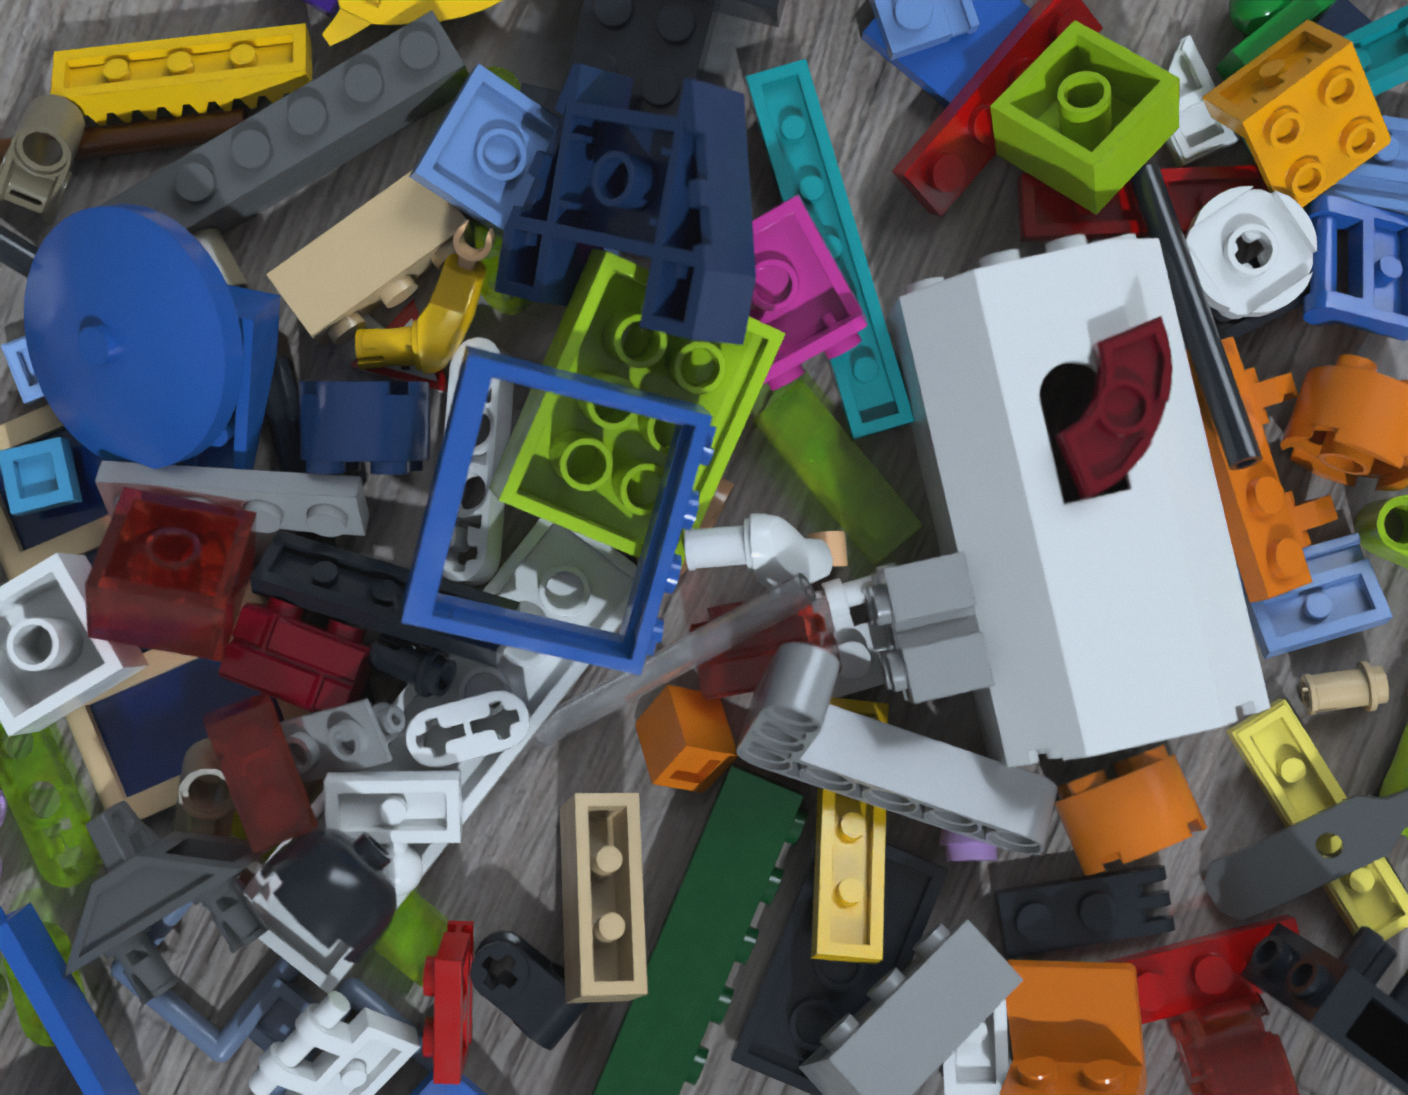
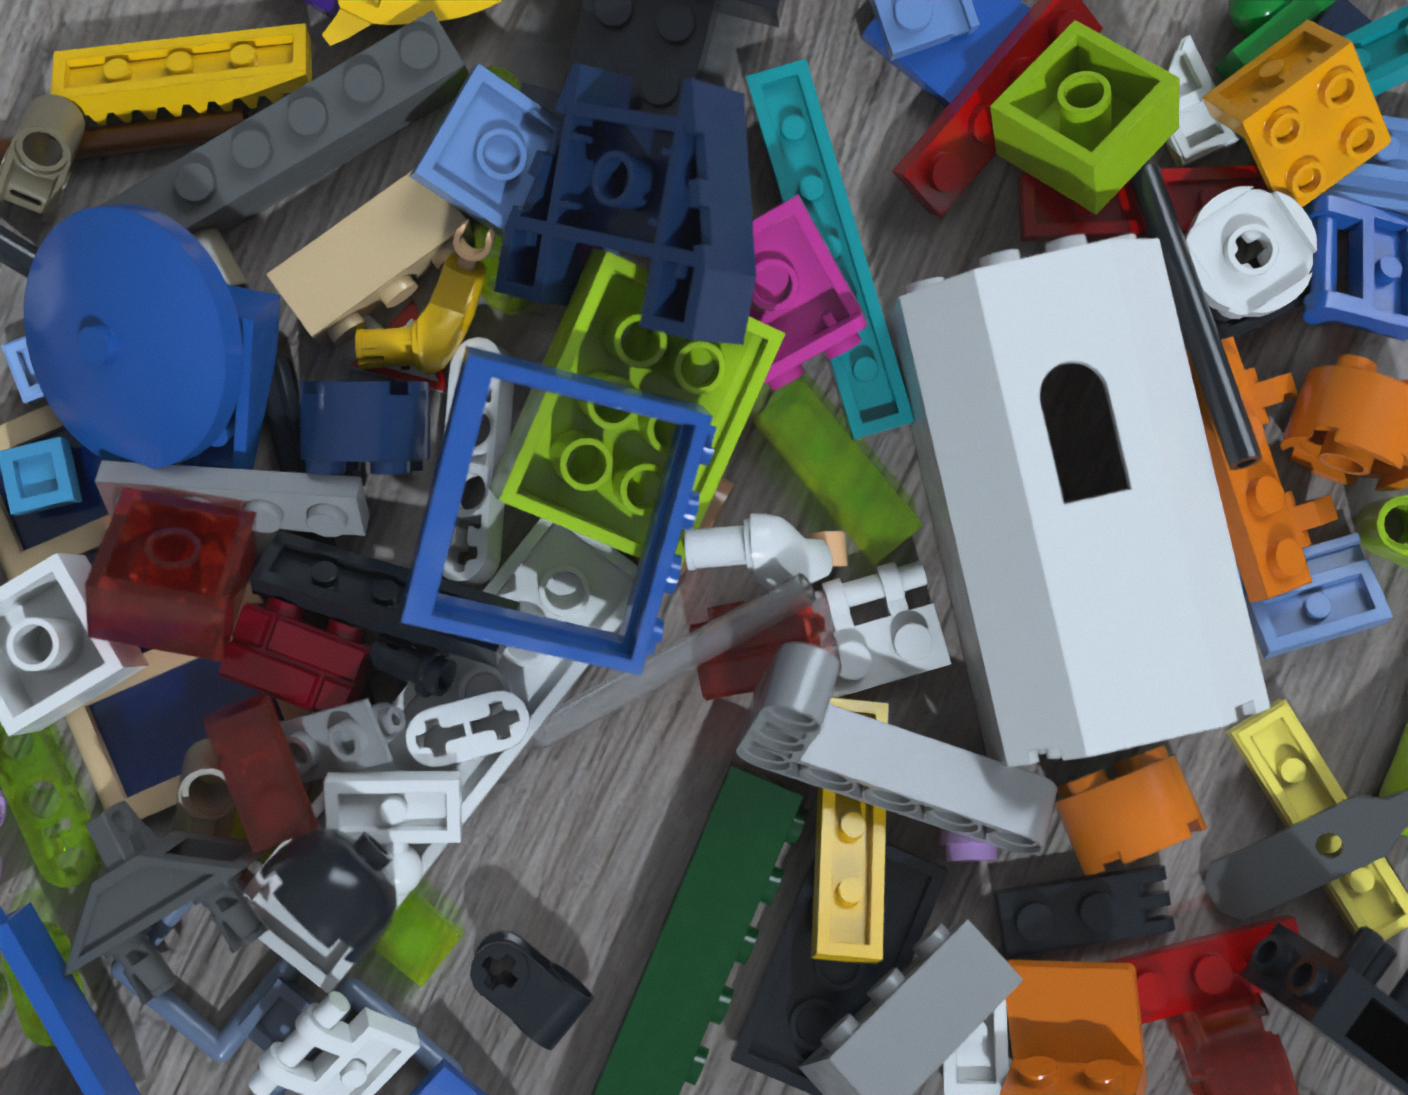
red plate [422,920,474,1085] -> none
tan brick [560,793,648,1003] -> none
orange panel [635,684,738,793] -> none
light grey brick [863,551,995,704] -> none
dark red tile [1055,316,1173,500] -> none
tan pin [1300,661,1389,715] -> none

